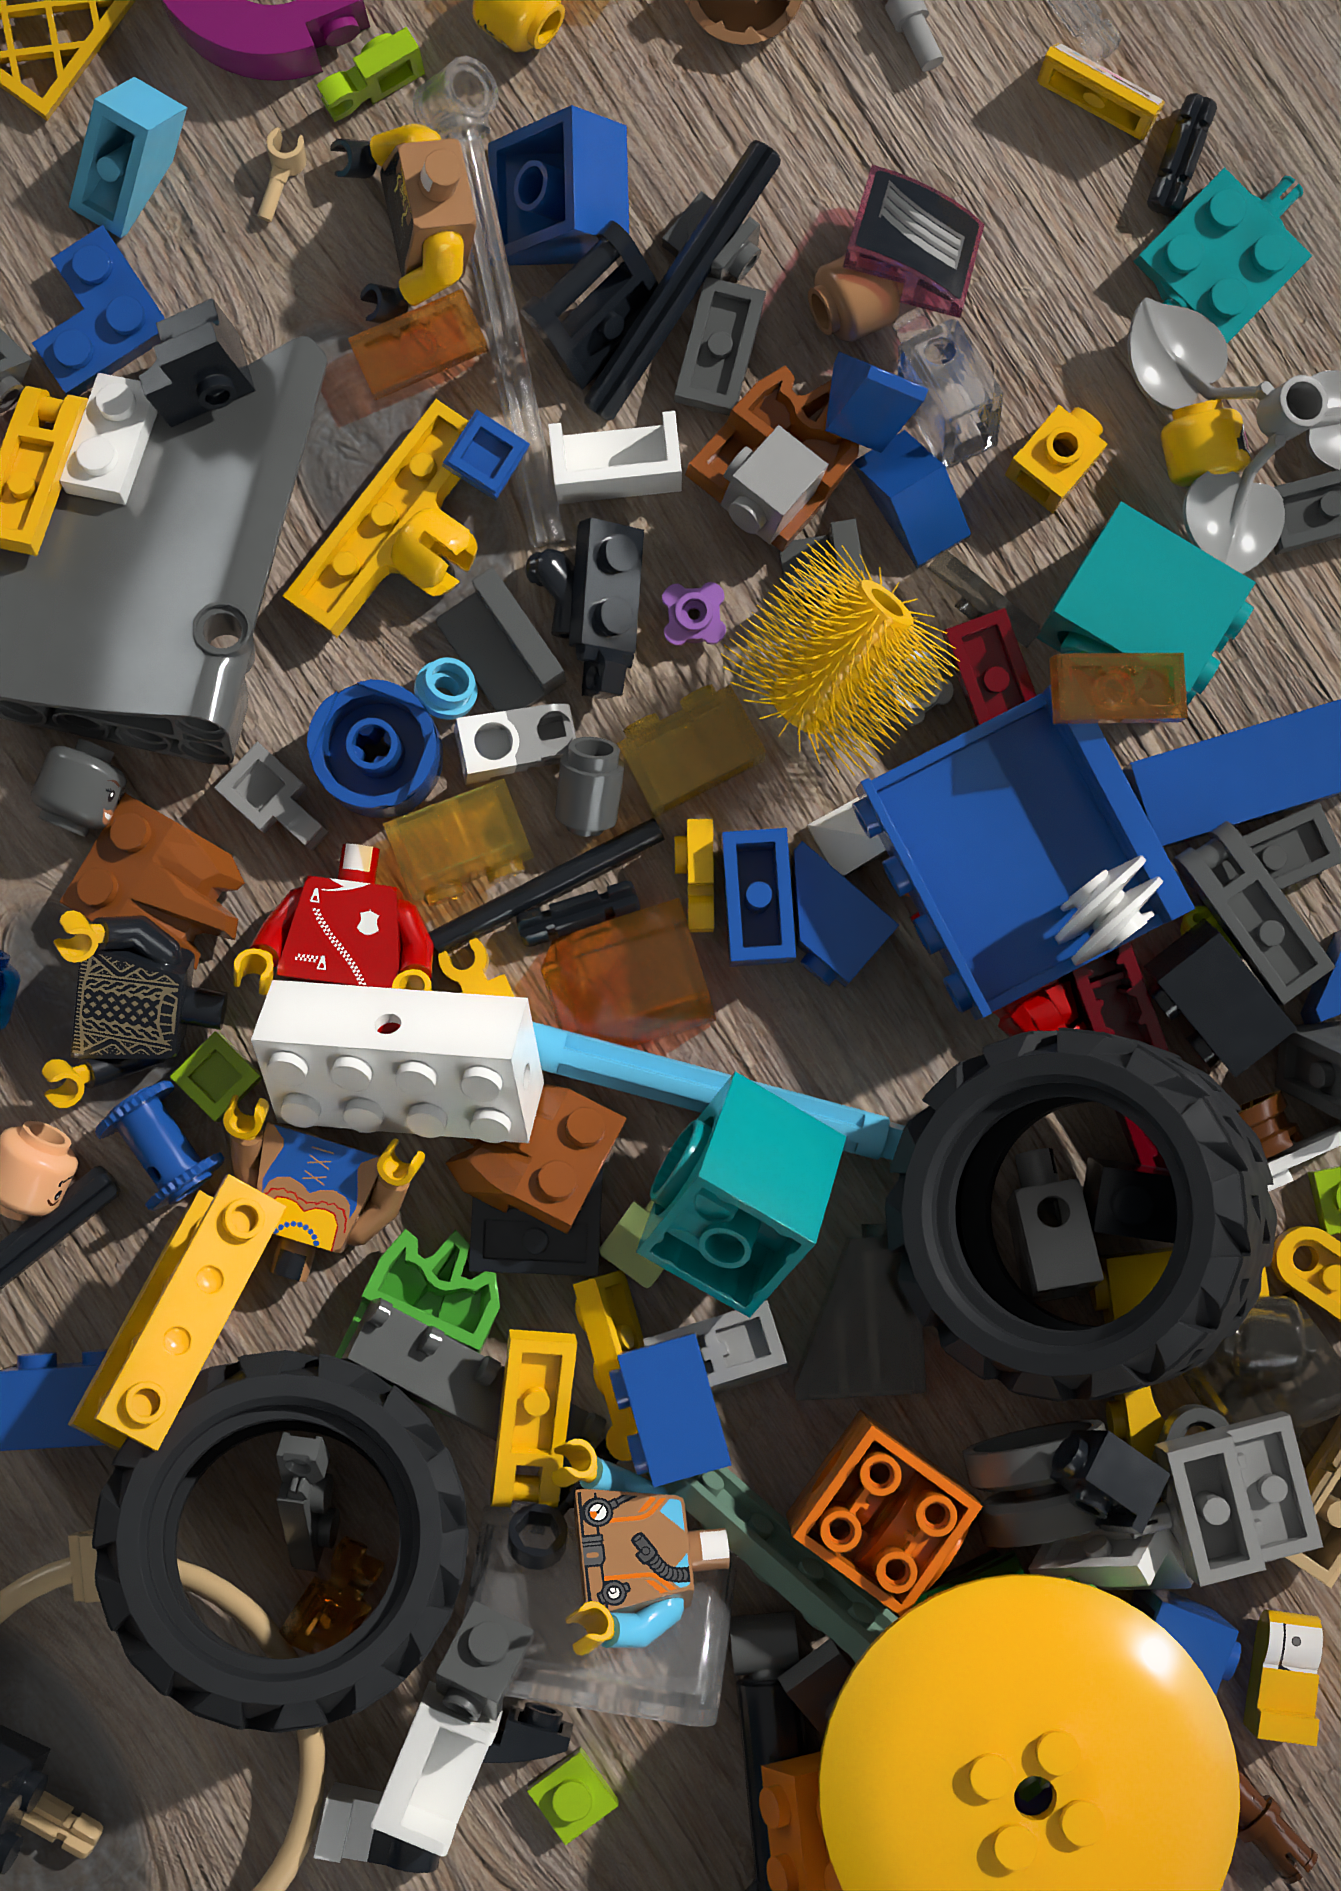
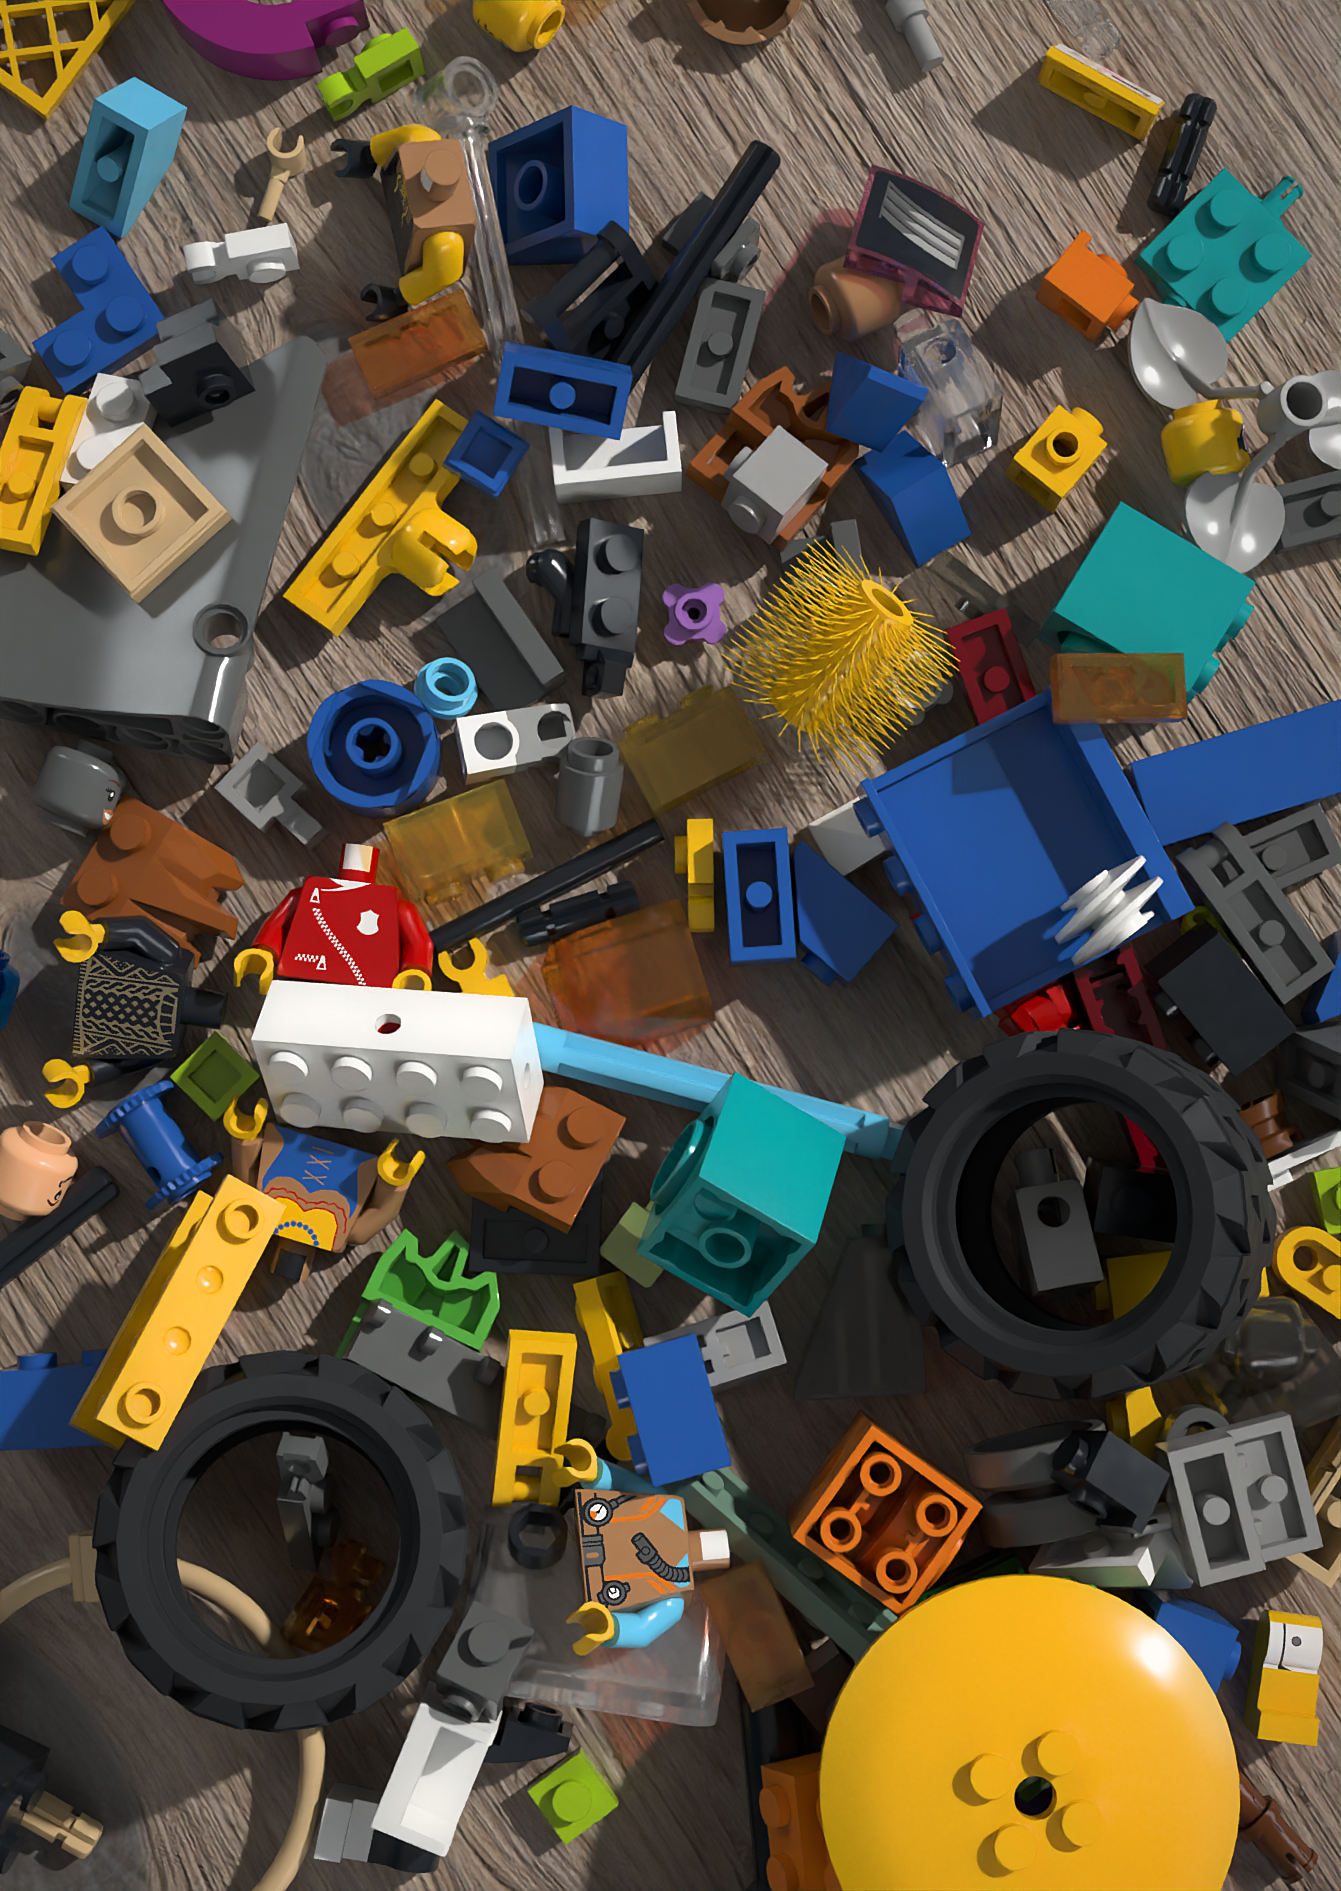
none -> tan plate [49,423,233,604]
none -> white plate [183,223,300,284]
none -> blue brick [493,341,633,441]
none -> clear orange plate [699,1556,815,1713]
none -> orange brick [1035,229,1140,343]

